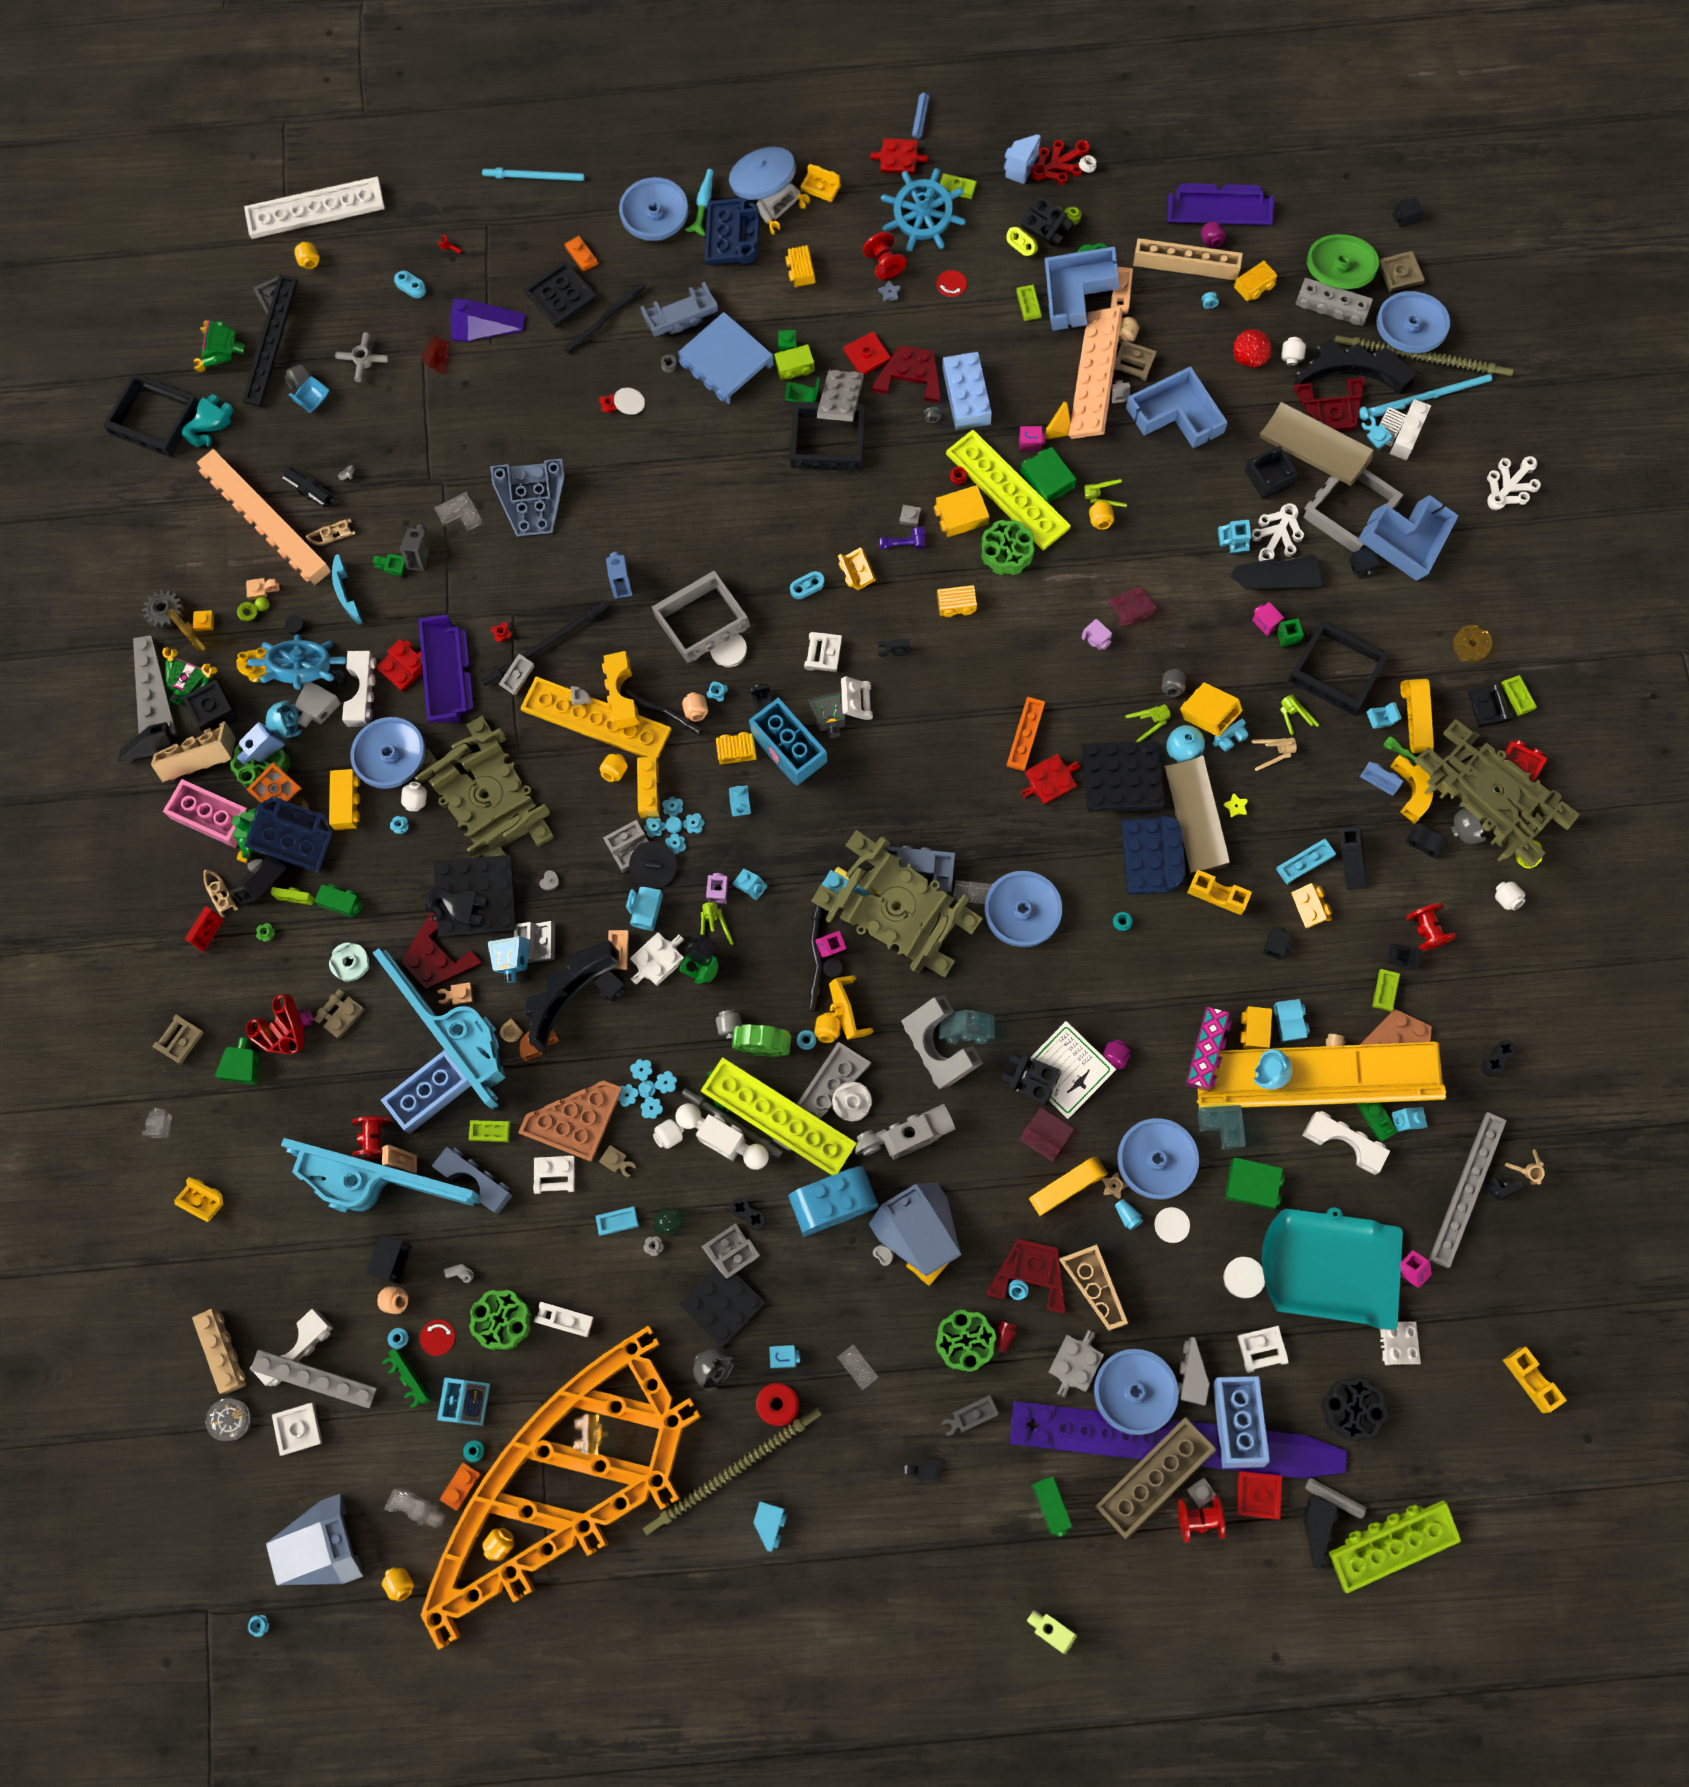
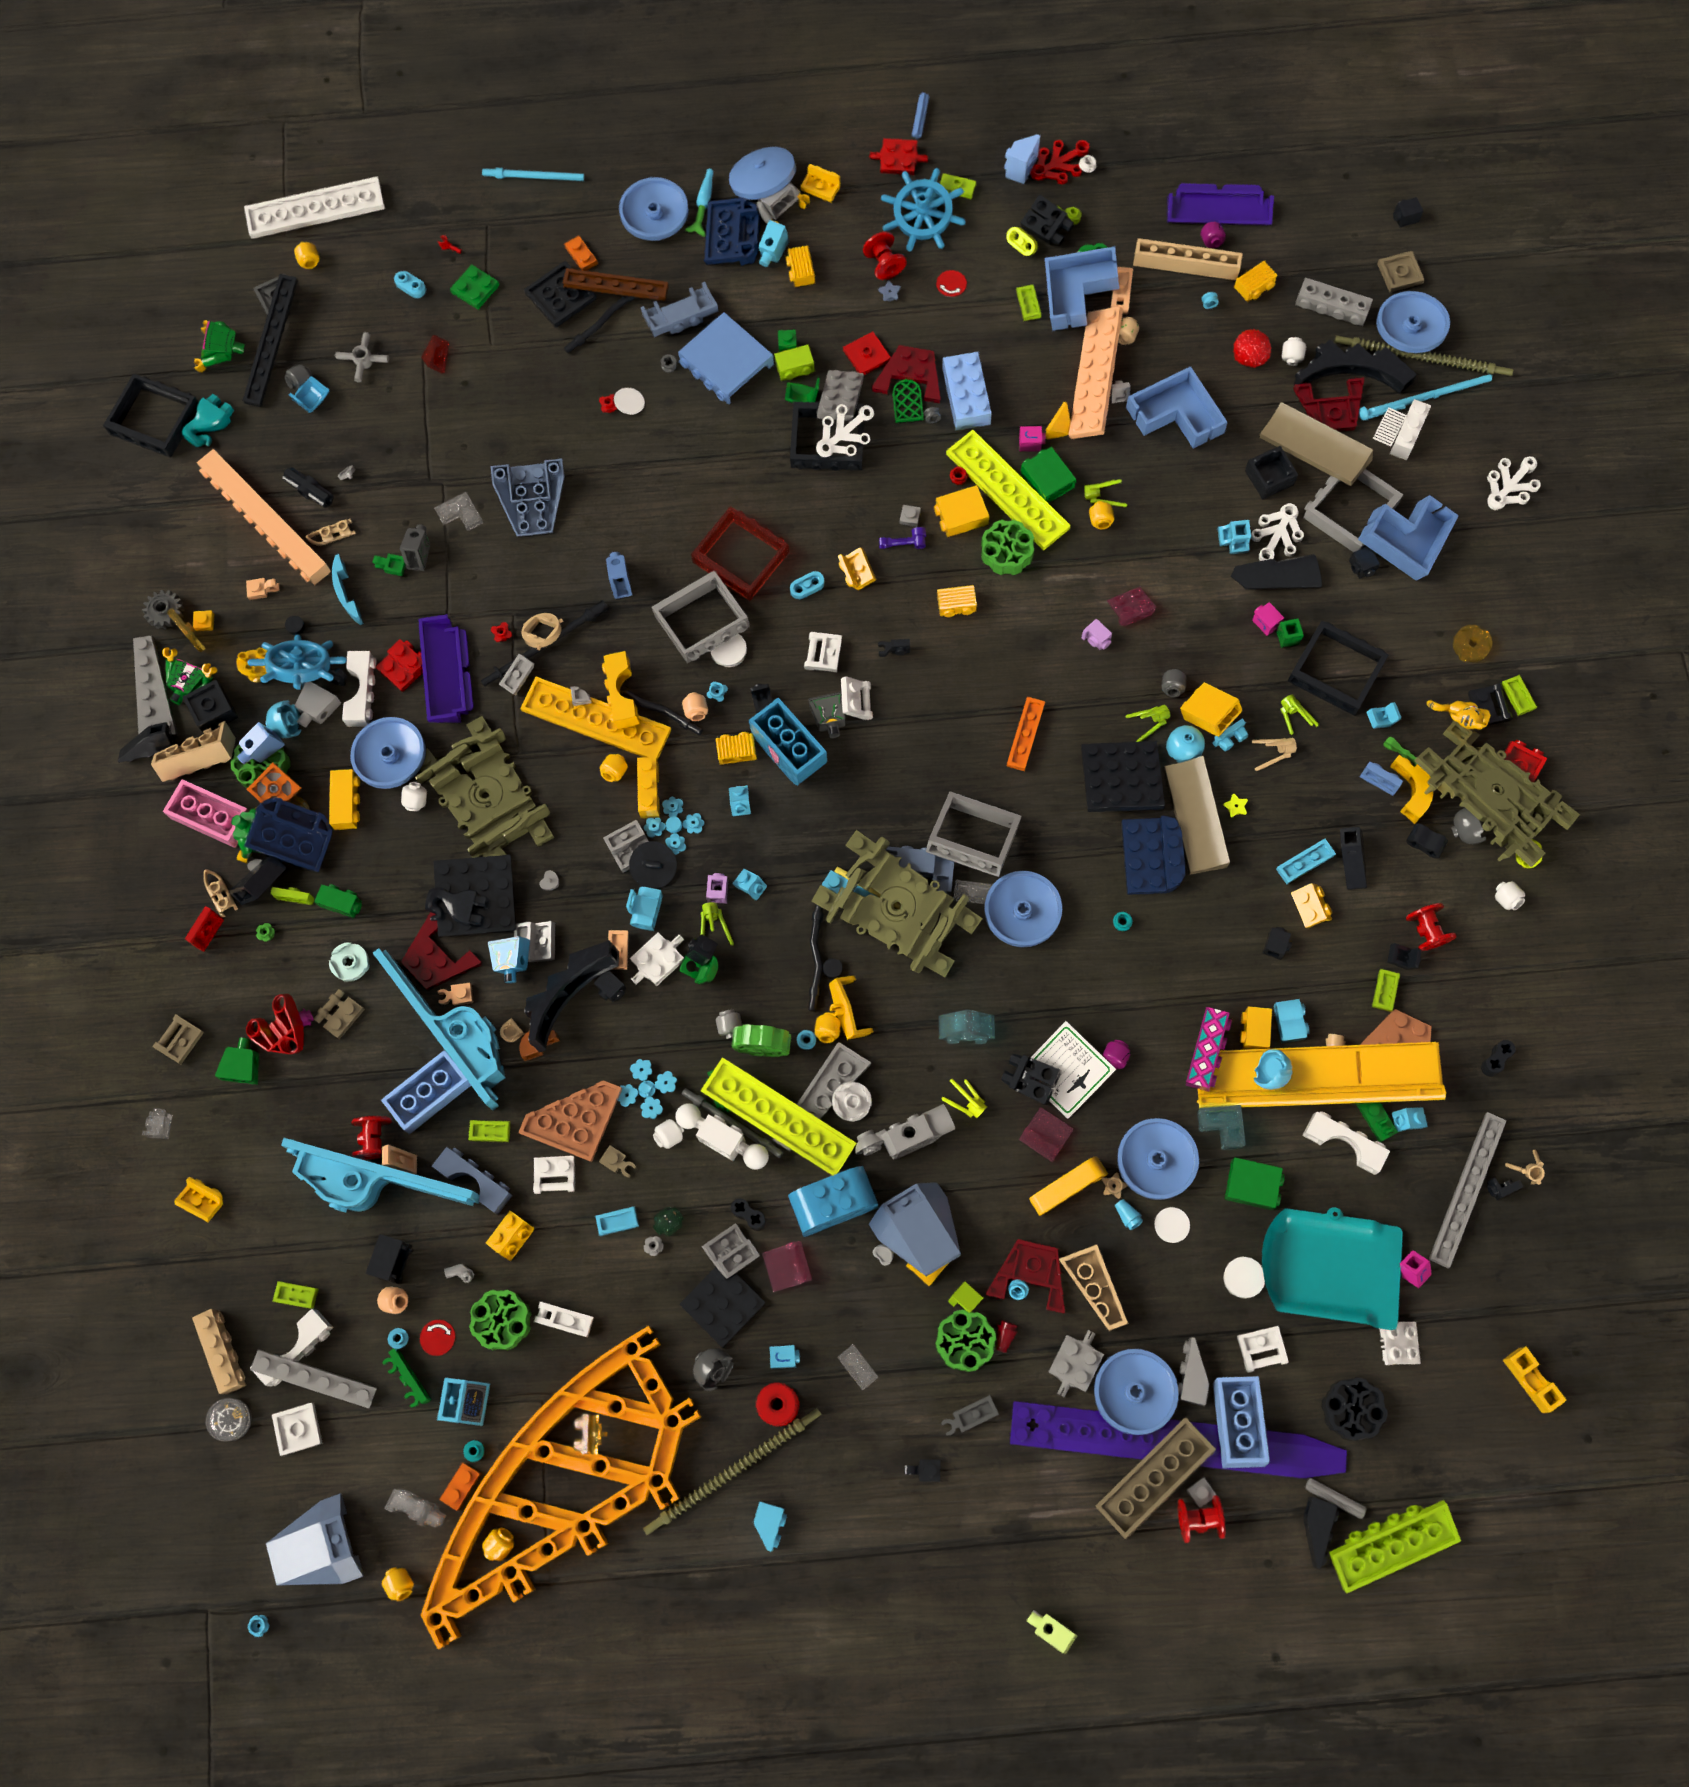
lime plate [237,597,270,621] -> none
medium azure plate [390,816,409,834] -> none
dark purple wedge [451,299,526,342] -> none
dark pink brick [815,931,846,958] -> none
light grey arch [901,995,983,1089] -> none
red plate [1021,754,1080,805] -> none
green brick [1031,1476,1072,1537] -> none
dark tan plate [1114,341,1157,381] -> none
yellow arch [1187,869,1252,915] -> none
red plate [1236,1471,1282,1520] -> none
bright green dish [1307,234,1379,289] -> none
medium azure plate [1362,416,1393,450] -> none
yellow beam [1400,678,1434,754] -> none
none -> lime plate [273,1282,318,1309]
none -> green plate [450,264,499,310]
none -> yellow bracket [486,1211,534,1261]
none -> tan piece [522,613,563,650]
none -> reddish brown plate [563,268,669,301]
none -> clear red window [691,506,789,601]
none -> medium azure torso [759,220,789,267]
none -> clear pink hinge [762,1241,812,1292]
none -> white plant [816,404,874,457]
none -> green window [892,379,924,423]
none -> light grey window [926,792,1021,877]
none -> neon yellow plant [942,1079,987,1118]
none -> lime panel [948,1282,983,1313]
none -> yellow animal [1427,700,1491,730]

